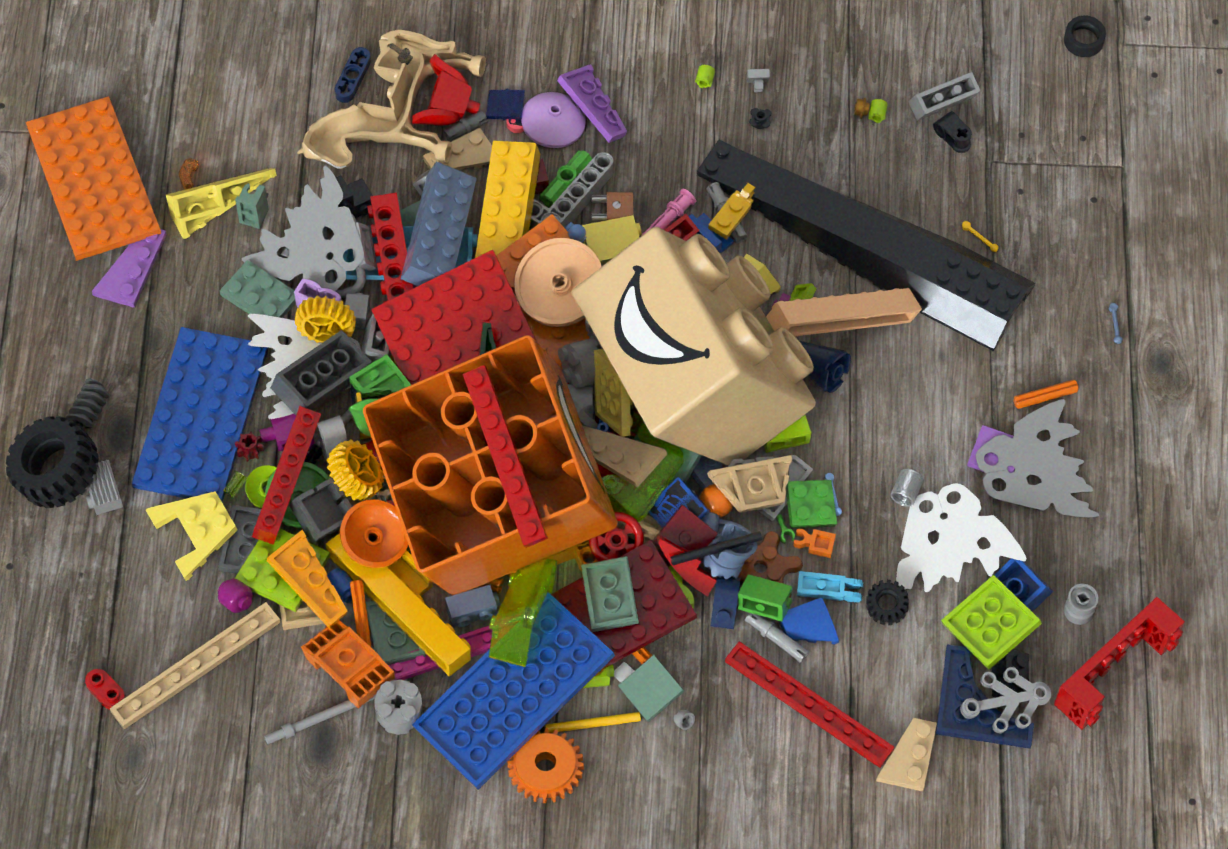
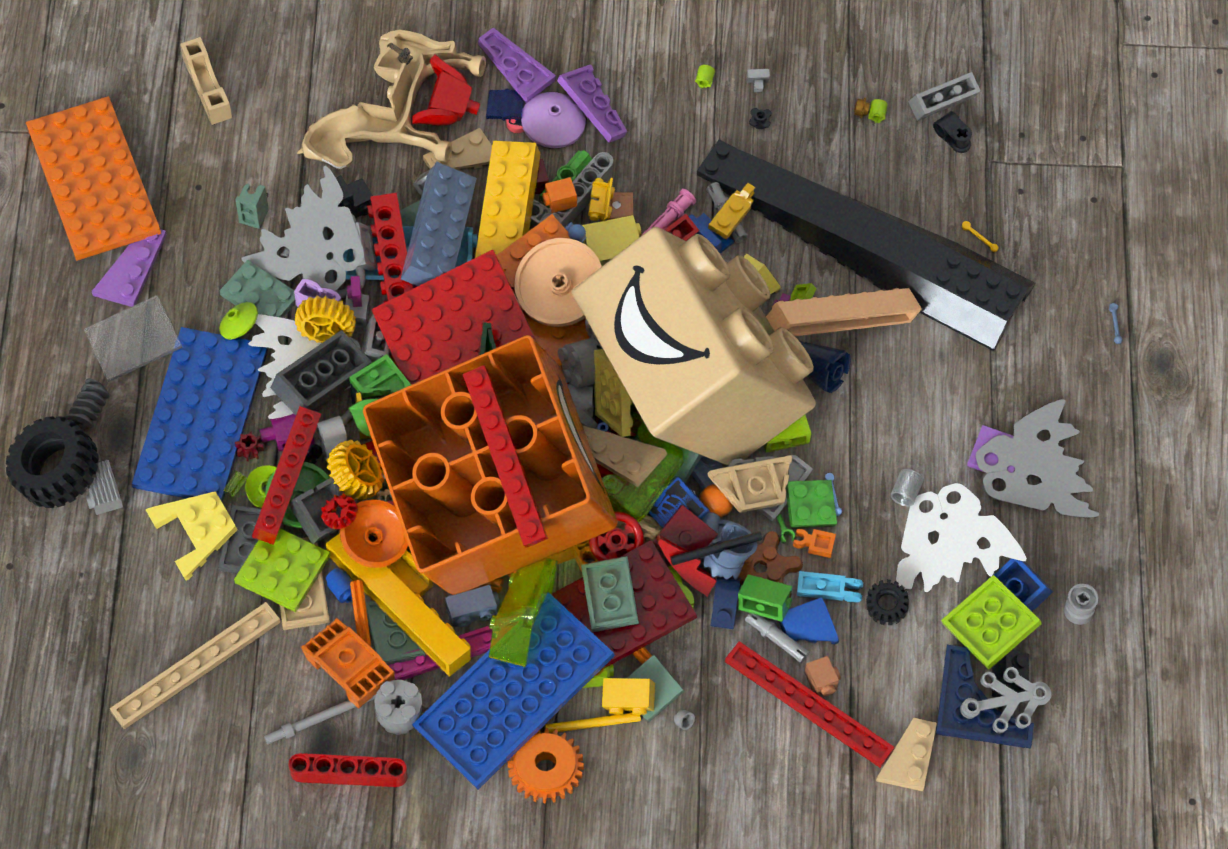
red plate [85,669,125,710] -> none
light yellow wedge [166,168,277,239] -> none
clear orange arm [179,158,199,190] -> none
magenta head [218,578,253,613] -> none
light orange wing [267,529,348,628] -> none
dark blue beam [335,47,371,103] -> none
dark grey pin [443,110,488,142] -> none
white sticker [614,662,634,682] -> none
orange axle [1013,380,1079,409] -> none
red plate [1054,597,1185,730] -> none
black tyre [1064,15,1106,57] -> none
none -> clear piece [84,295,183,382]
none -> tan arch [180,37,232,125]
none -> lime dish [219,302,258,340]
none -> red beam [288,753,408,787]
none -> red gear [321,493,358,529]
none -> magenta plate [347,276,362,307]
none -> medium lavender wing [478,28,556,103]
none -> orange brick [542,177,577,213]
none -> yellow hinge [588,178,615,222]
none -> yellow piece [602,678,655,715]
none -> nougat brick [804,656,841,697]

